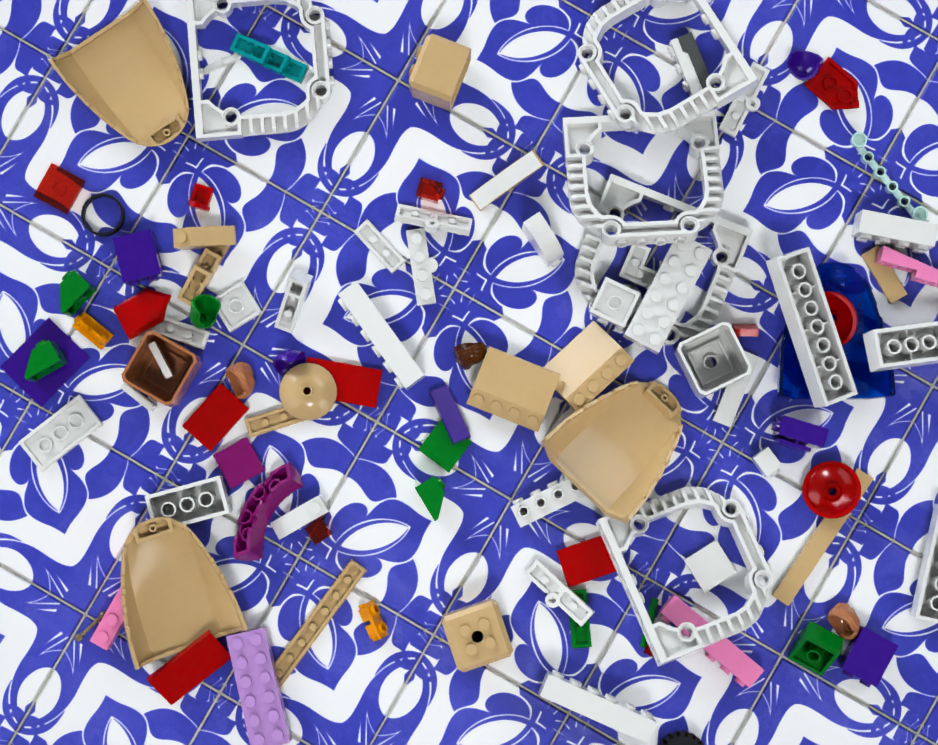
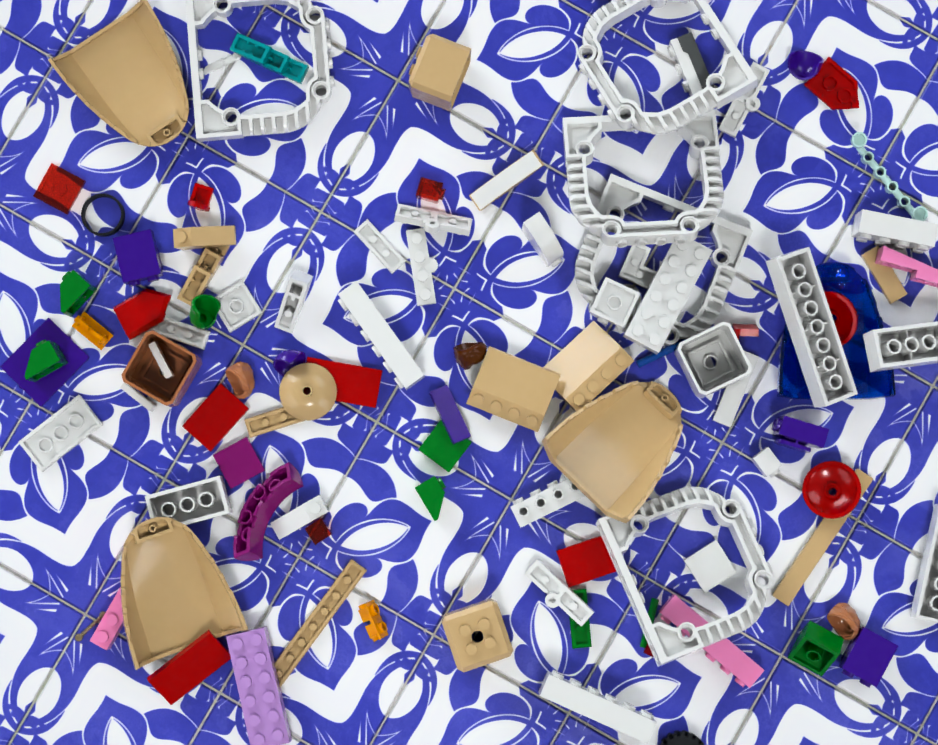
none -> blue bar [636,339,686,368]

